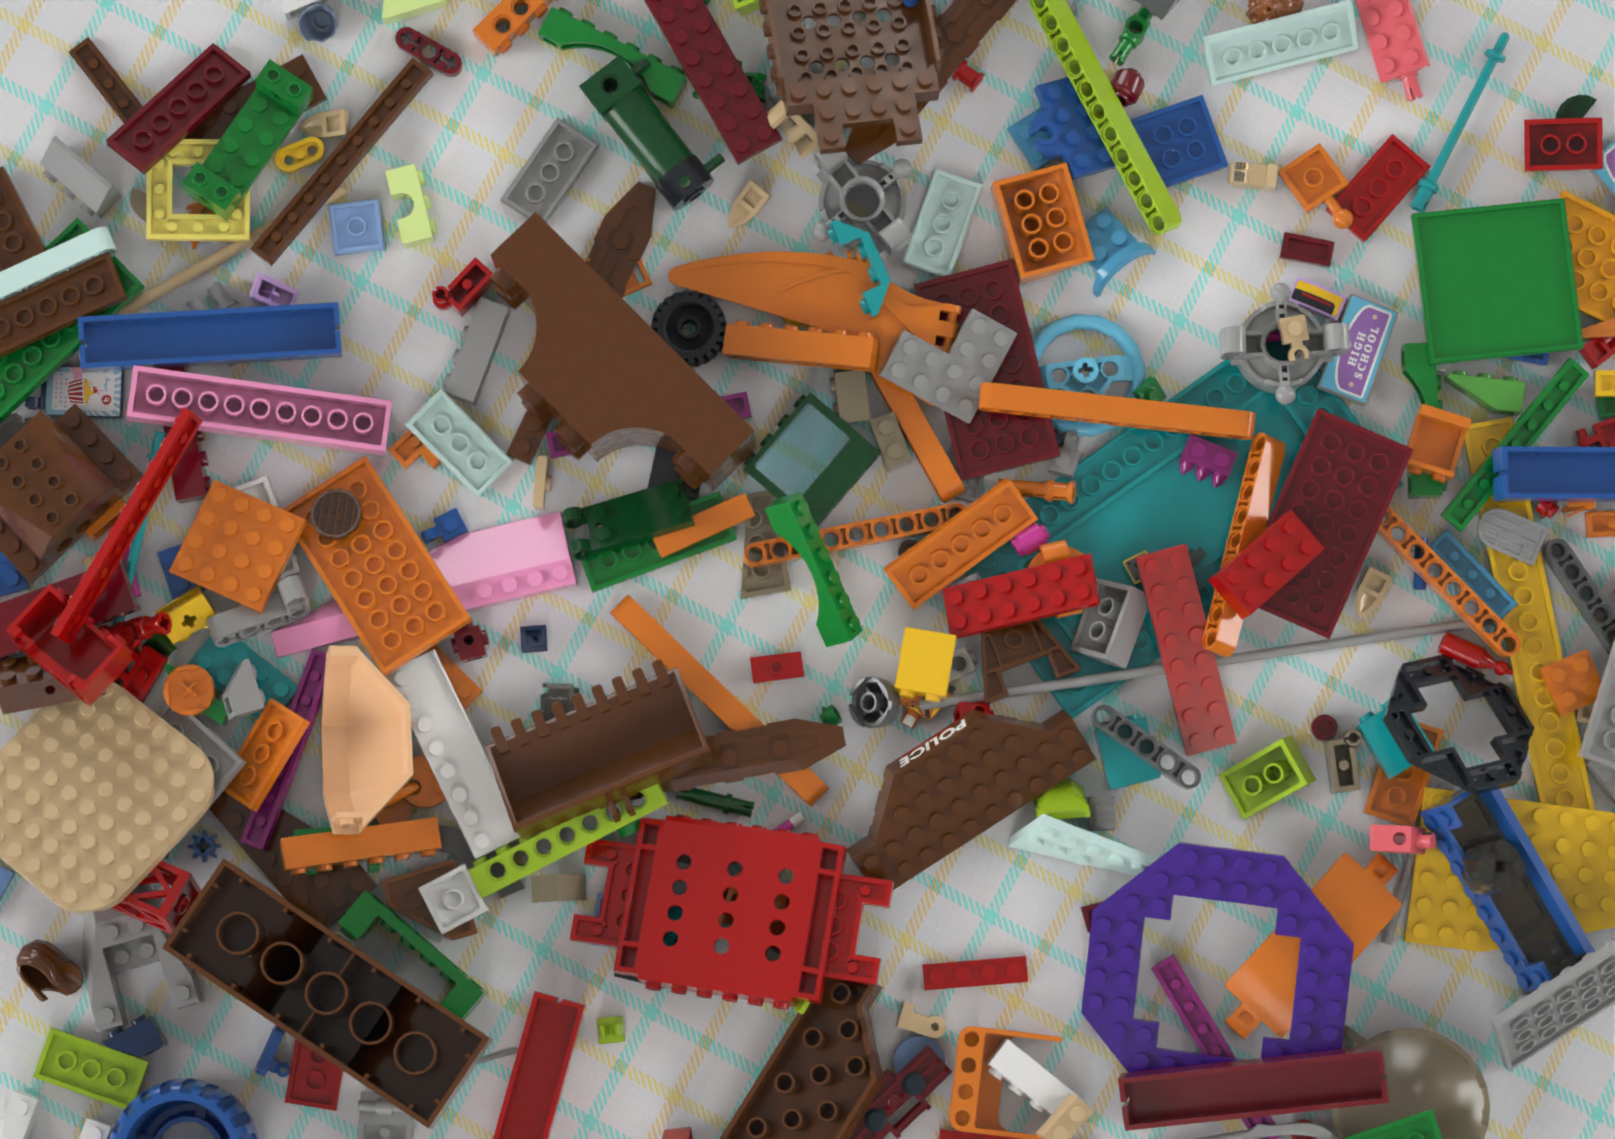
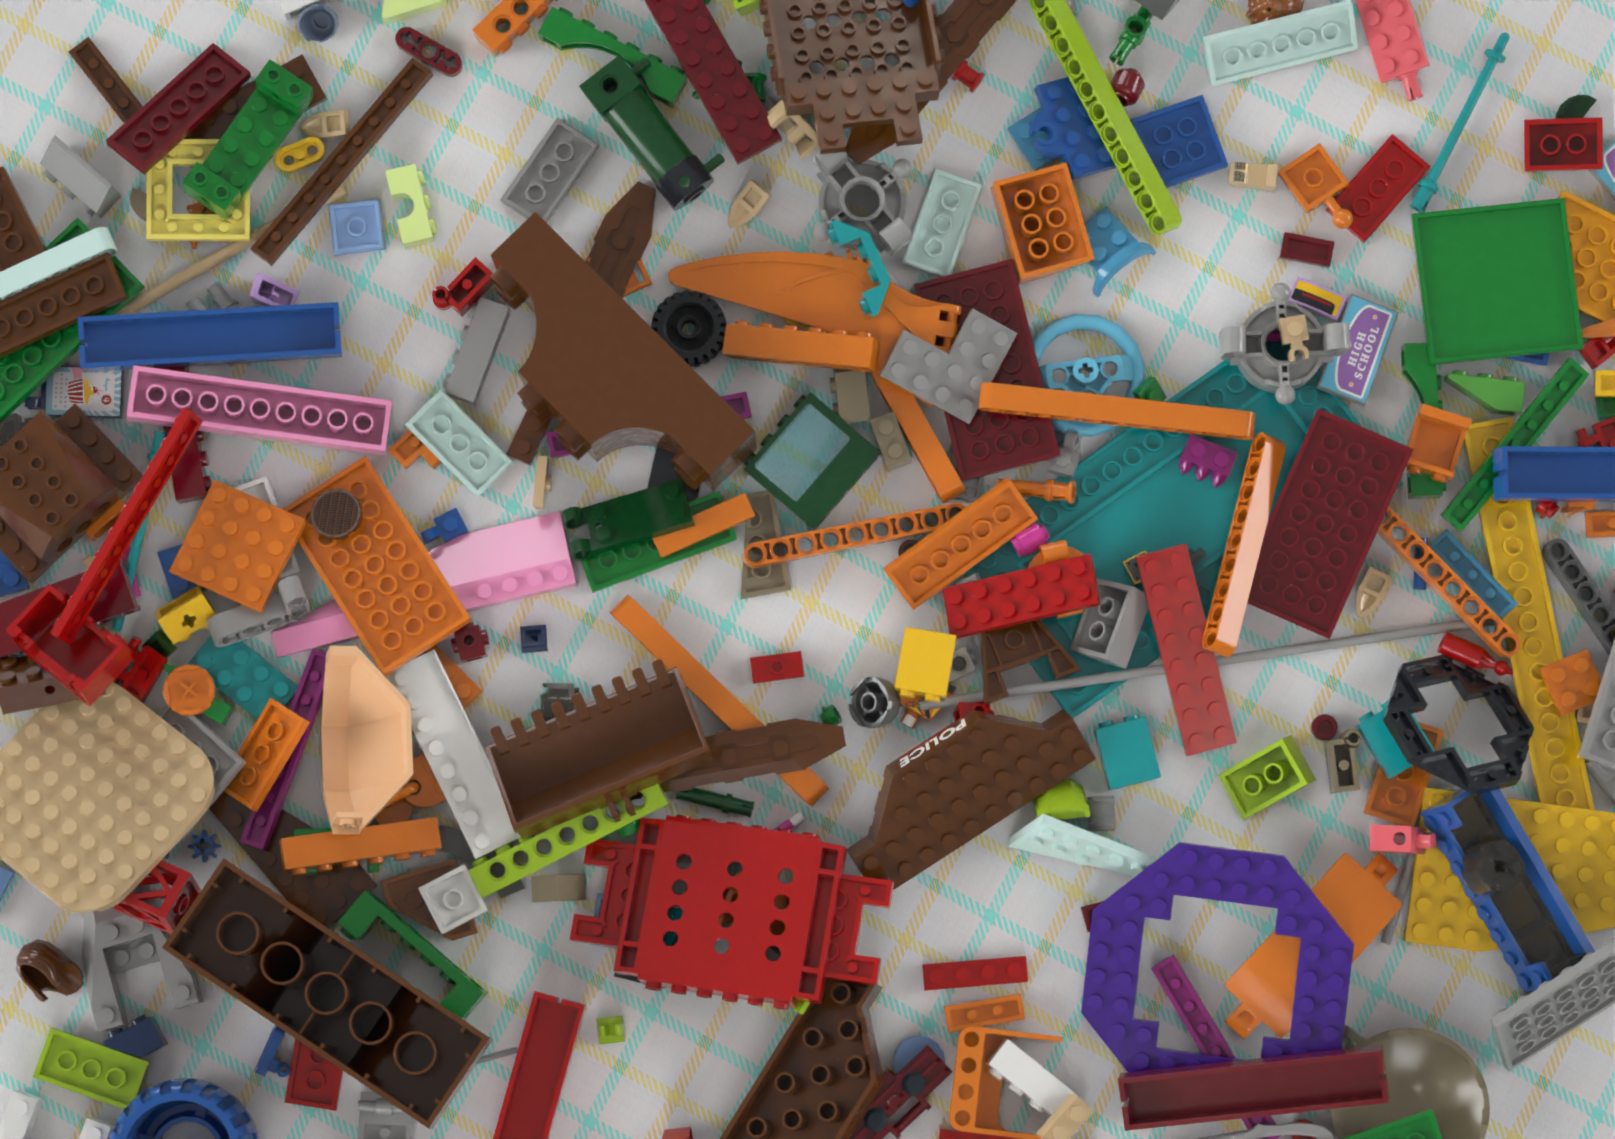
red piece [98,611,172,643] -> none
light grey slope [221,658,265,721] -> none
green arch [765,492,863,647] -> none
tan leg [896,1001,946,1038] -> none
dark grey beam [1091,705,1201,790] -> none
red brick [1208,510,1325,619] -> none
light grey window [1477,508,1549,566] -> none
none -> orange plate [944,993,1025,1032]

